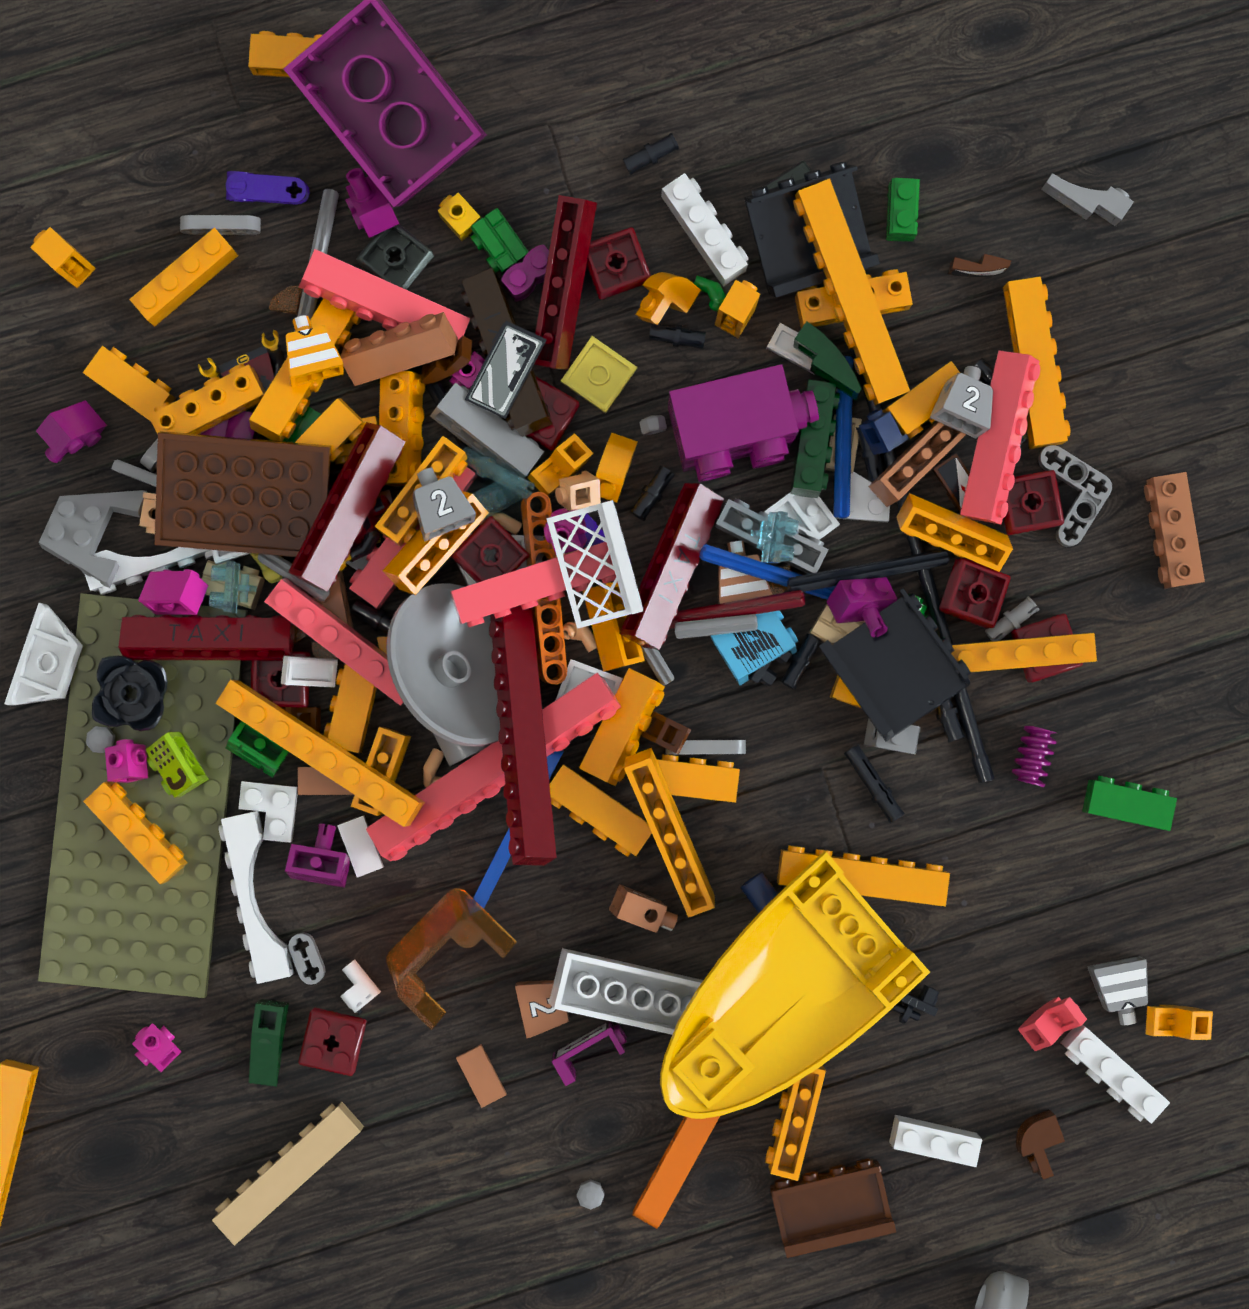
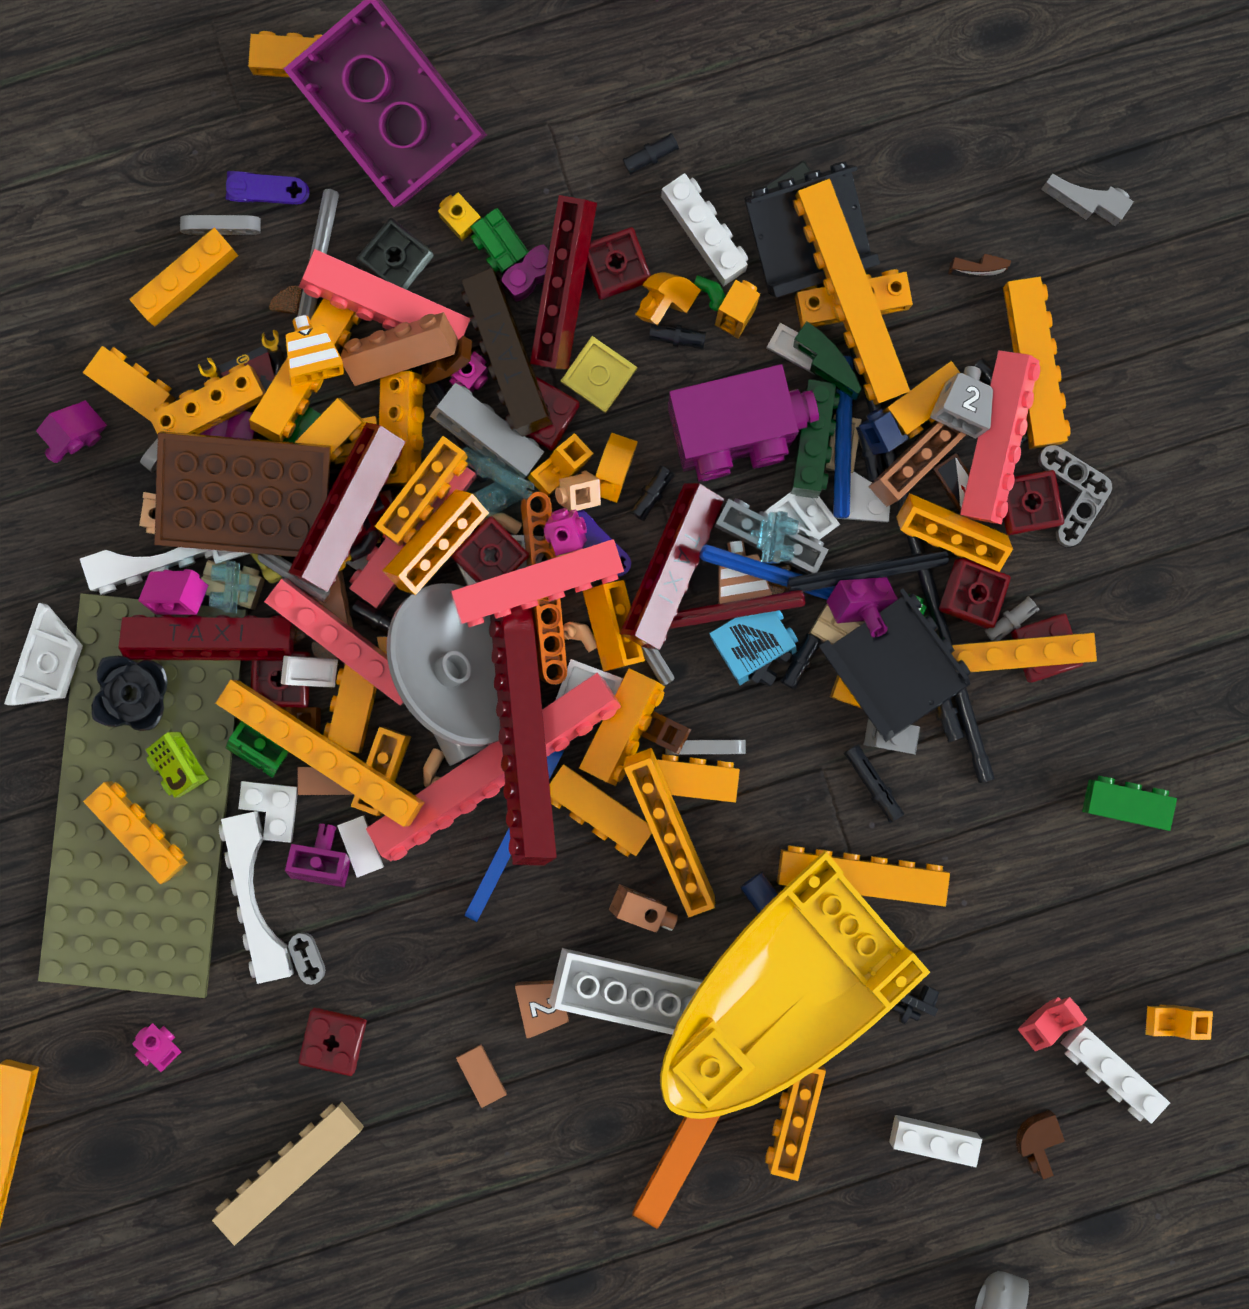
light orange brick [30,227,96,288] -> none
light grey wing [39,490,147,588] -> none
light grey tile [86,726,116,753] -> none
dark pink brick [105,739,148,783] -> none
light grey tile [111,459,157,487] -> none
dark green slope [249,999,289,1087] -> none
white piece [340,959,381,1015] -> none
magenta brick [345,168,399,238] -> none
clear orange windscreen [386,888,517,1030] -> none
light grey torso [413,468,476,542] -> none
sticker [465,321,547,419] -> none
white fence [546,500,644,629] -> none
magenta panel [551,1021,627,1086] -> none
light grey tile [577,1179,605,1210] -> none
light grey tile [639,415,667,436] -> none
light grey axle [674,614,758,639] -> none
reddish brown panel [769,1158,896,1258] -> none
green brick [886,178,920,242] -> none
magenta piece [1011,726,1057,787] -> none
light grey torso [1088,956,1148,1025] -> none
nougat brick [1144,472,1205,589] -> none

